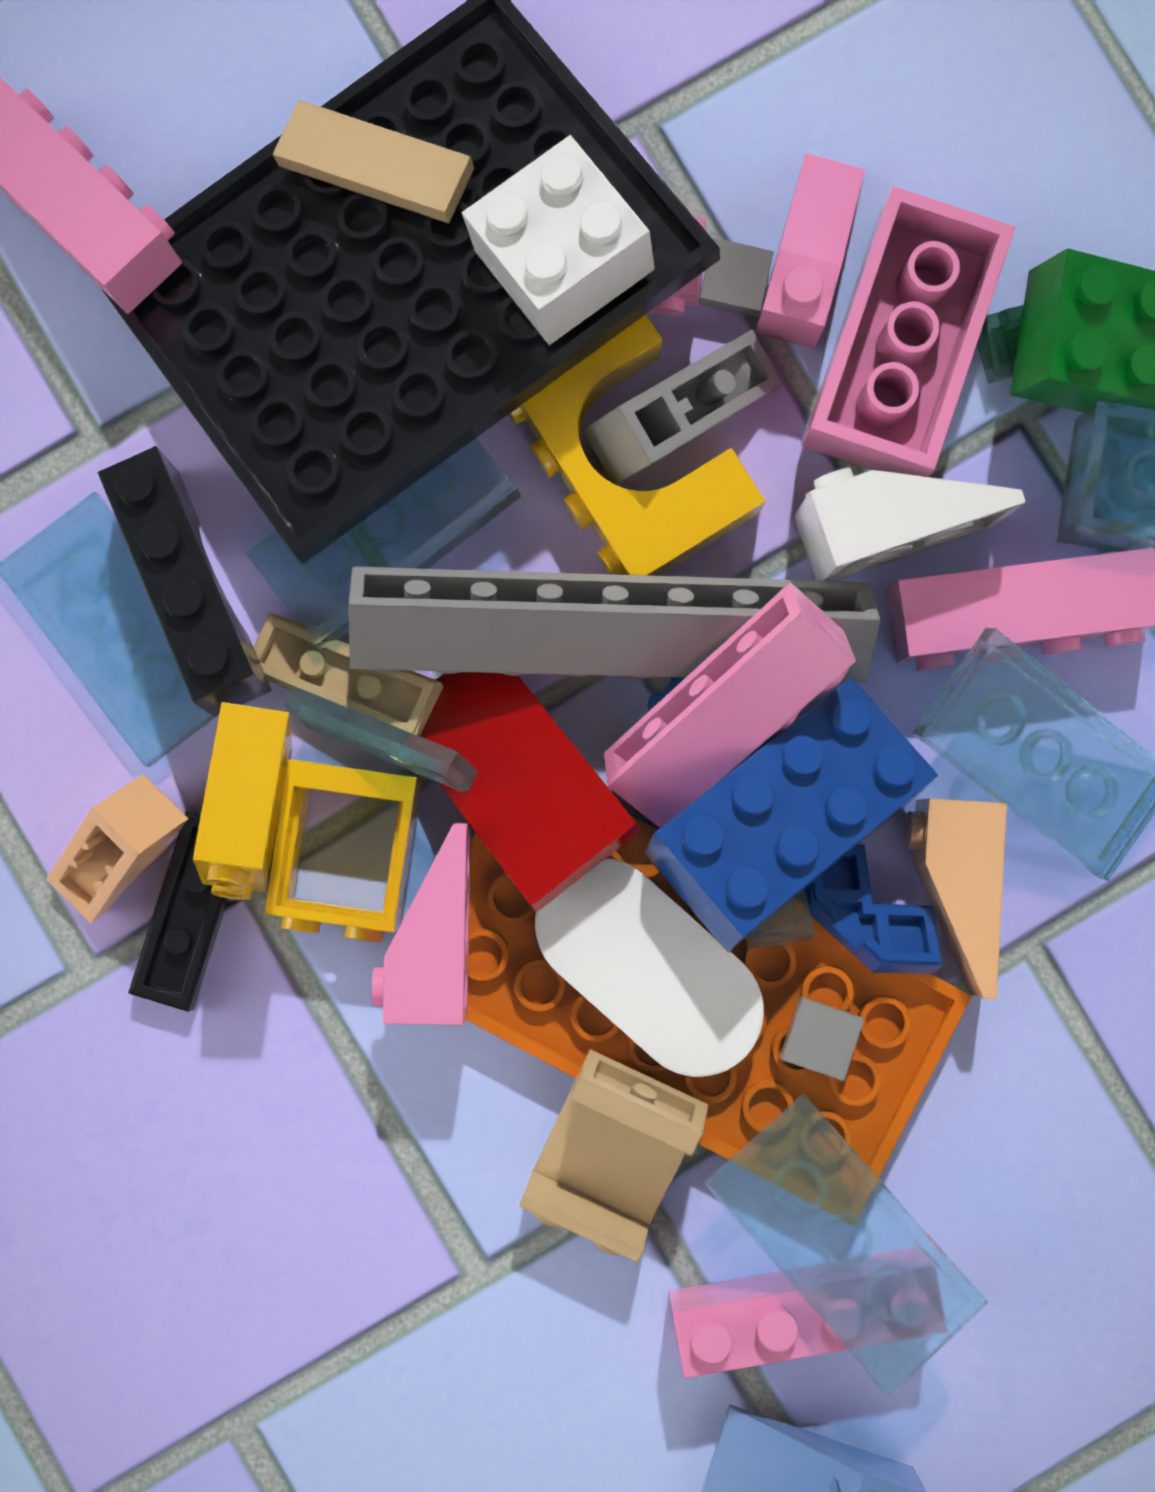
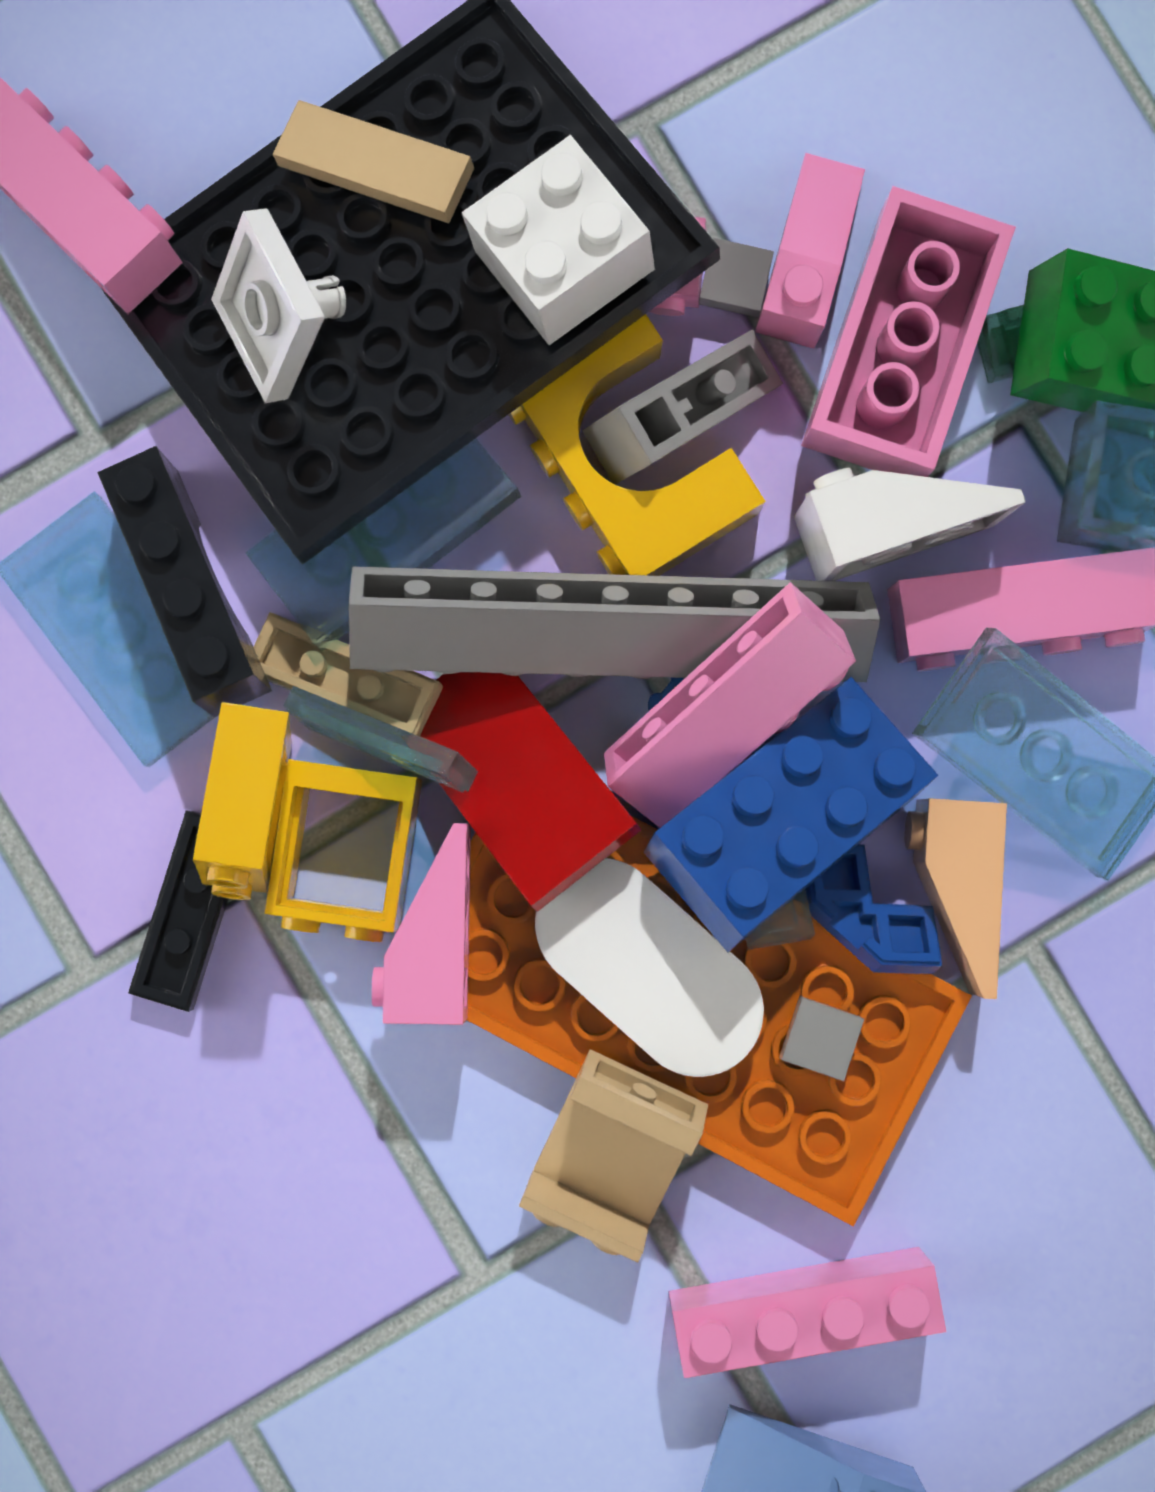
light nougat arch [46,774,189,924] -> none
clear light blue tile [704,1093,989,1396] -> none
none -> white tile [211,208,346,403]

